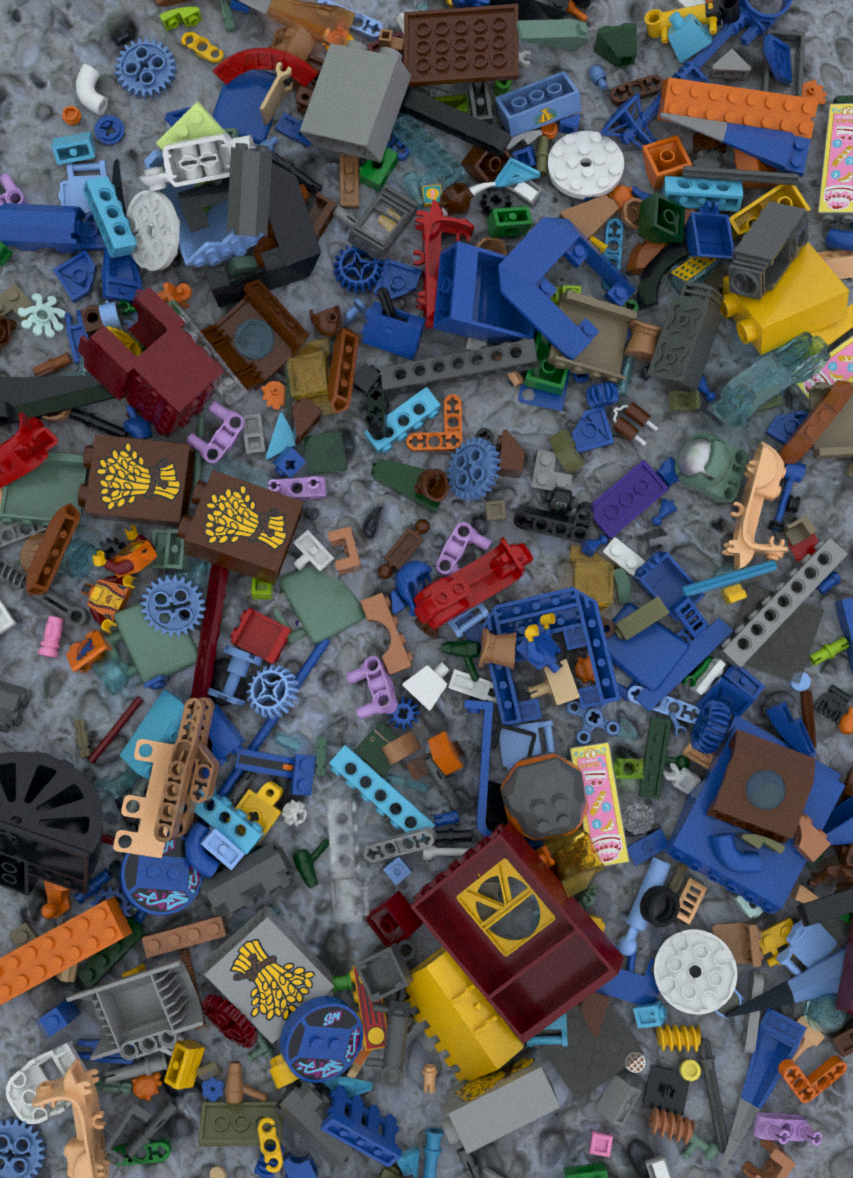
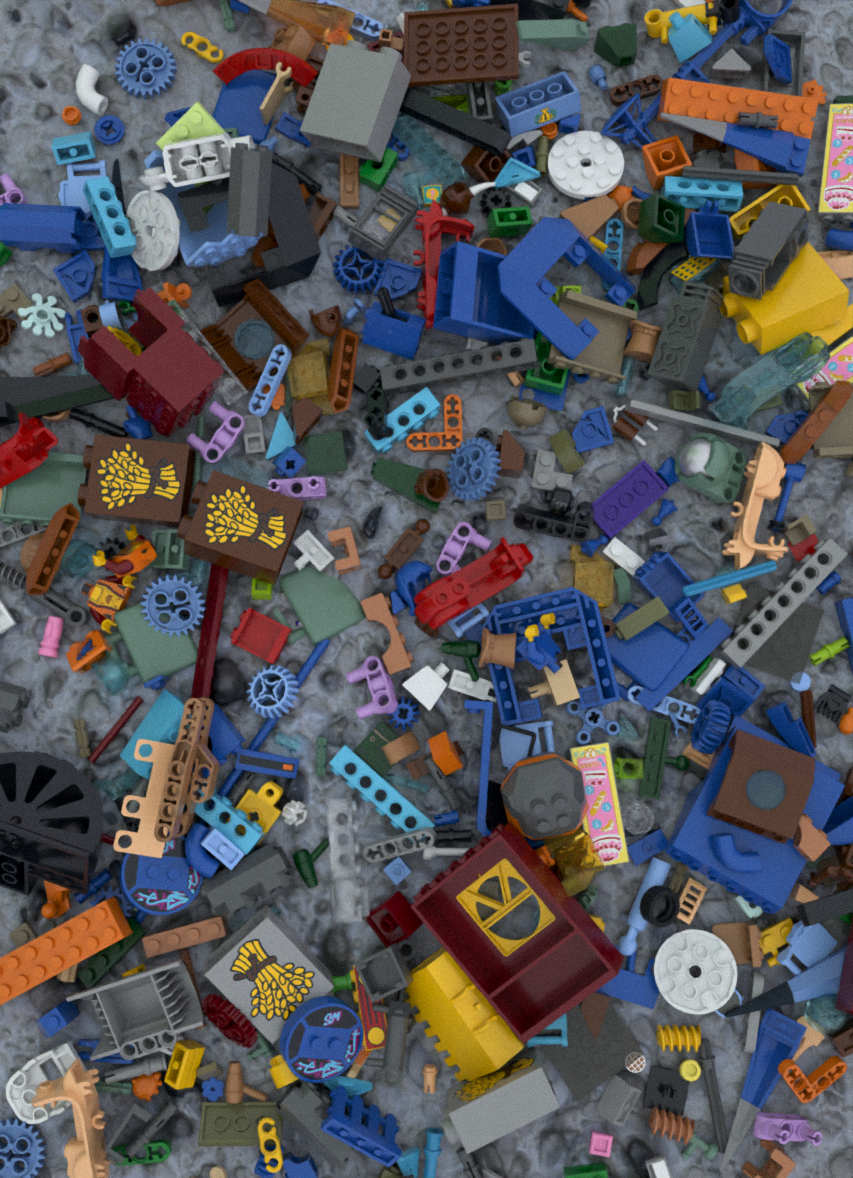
lime slope [159,7,202,31] -> none
medium blue piece [208,645,263,706] -> none
sand green piece [225,255,258,279] -> none
blue plate [290,754,316,796] -> none
orange piece [575,656,595,684] -> none
blue gear [586,382,619,408] -> none
medium azure bracket [633,1000,667,1029] -> none
white plate [663,763,701,794] -> none
olive slope [736,833,786,854] -> none
black bush [785,494,801,514] -> none
none -> light blue beam [248,344,292,417]
none -> dark tan cylinder [508,396,548,430]
none -> light grey tile [625,399,780,449]
none -> dark grey pin [737,111,778,129]

